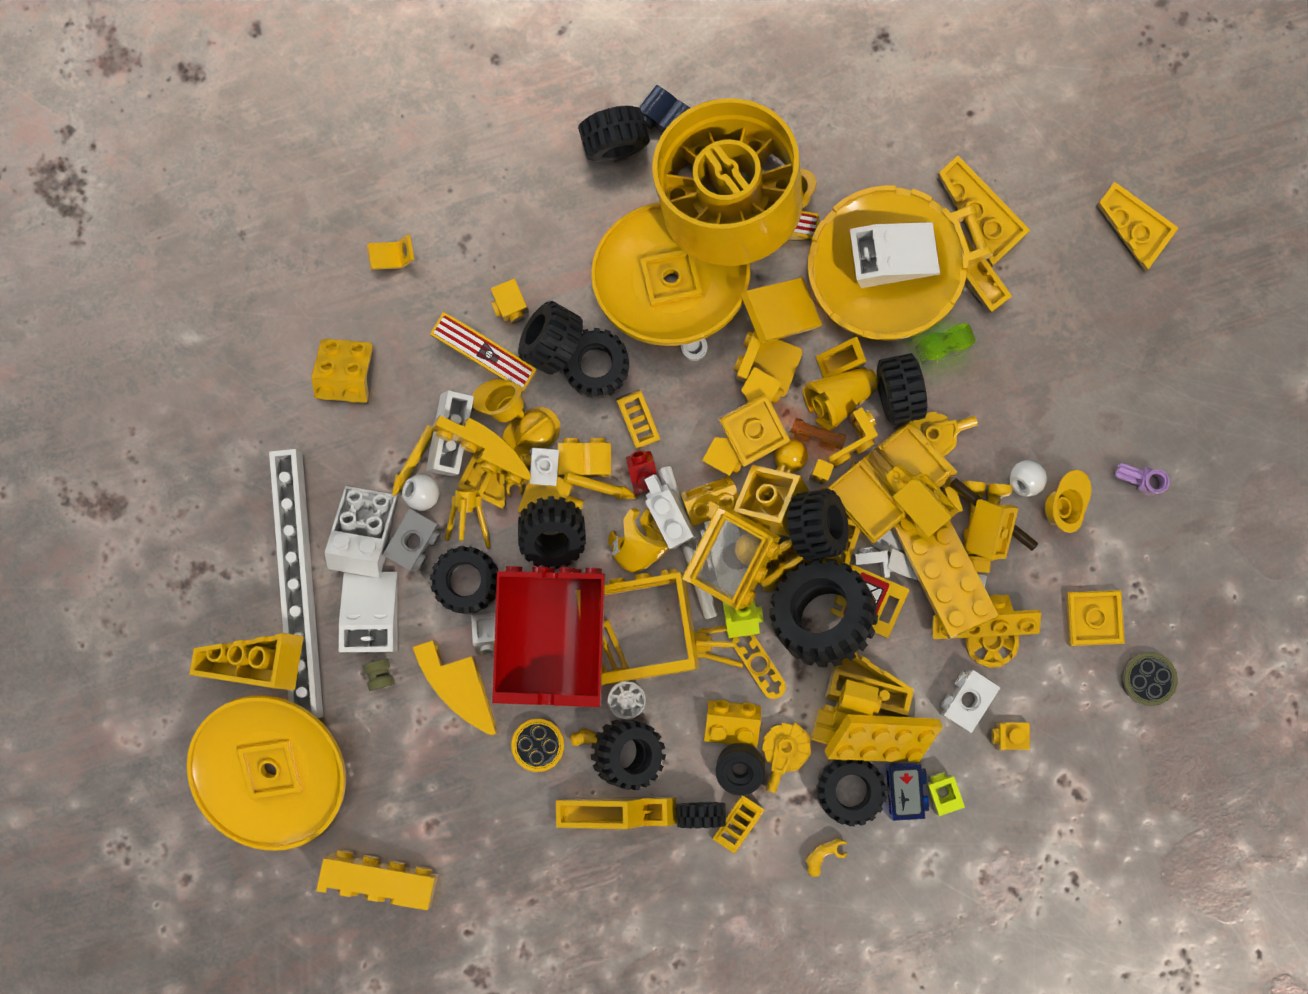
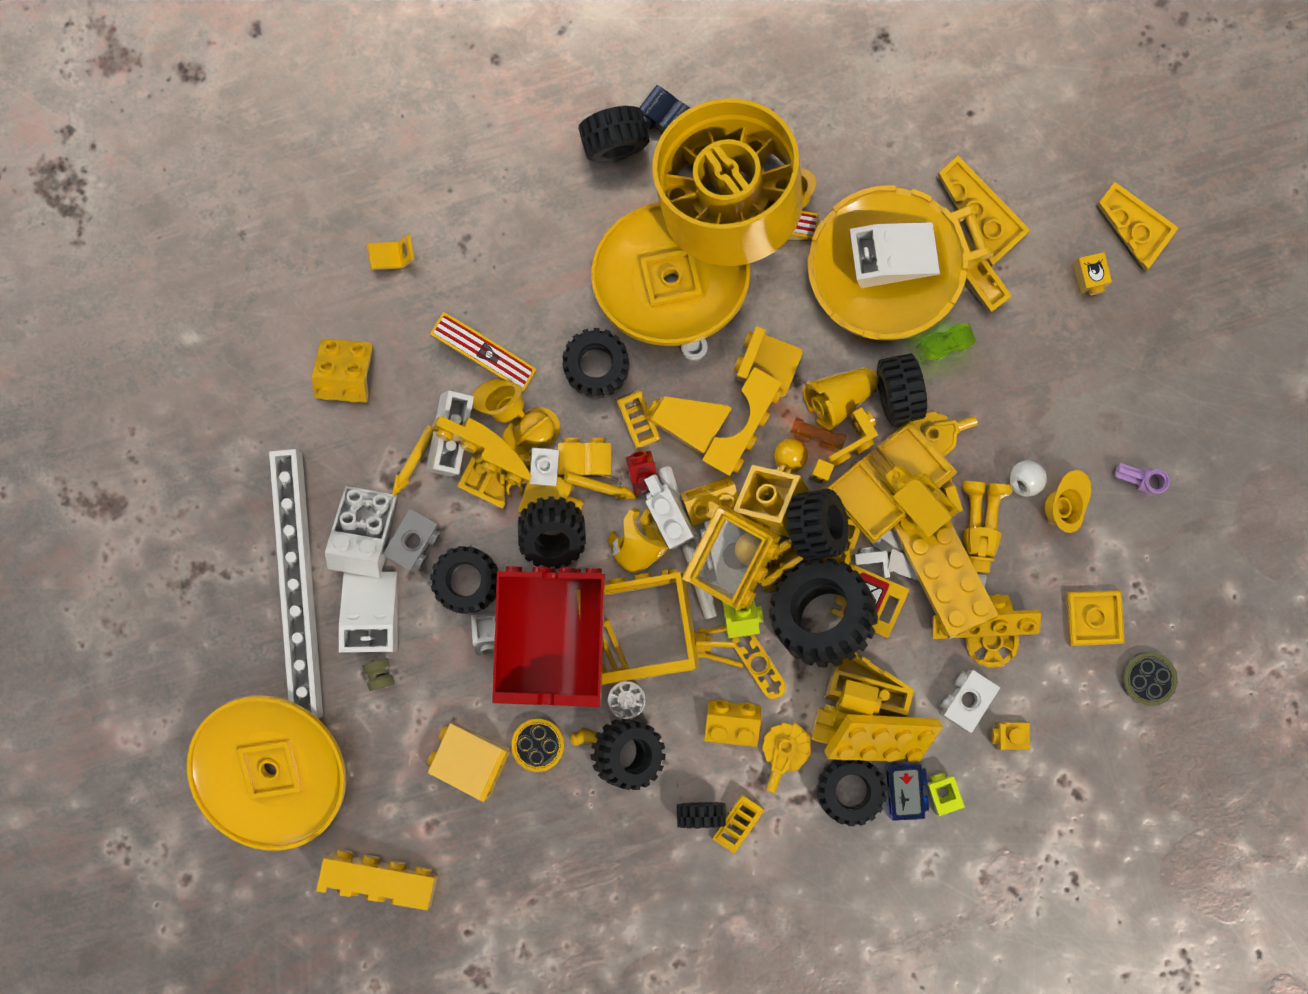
yellow wedge [189,633,304,690] -> none
white piece [402,474,440,511] -> none
yellow slope [412,640,498,735] -> none
yellow plant [445,489,491,548] -> none
yellow brick [490,278,529,323] -> none
black tyre [518,301,583,375] -> none
yellow slope [556,797,677,829] -> none
black tyre [716,743,765,795] -> none
yellow tile [718,394,791,467] -> none
yellow tile [741,277,822,344] -> none
yellow piece [805,839,848,877] -> none
yellow slope [815,337,867,378] -> none
dark brown bar [950,478,1038,551] -> none
yellow panel [965,499,1019,560] -> none
none -> yellow slope [426,722,511,802]
none -> yellow slope [646,396,732,453]
none -> yellow brick [1073,252,1112,296]

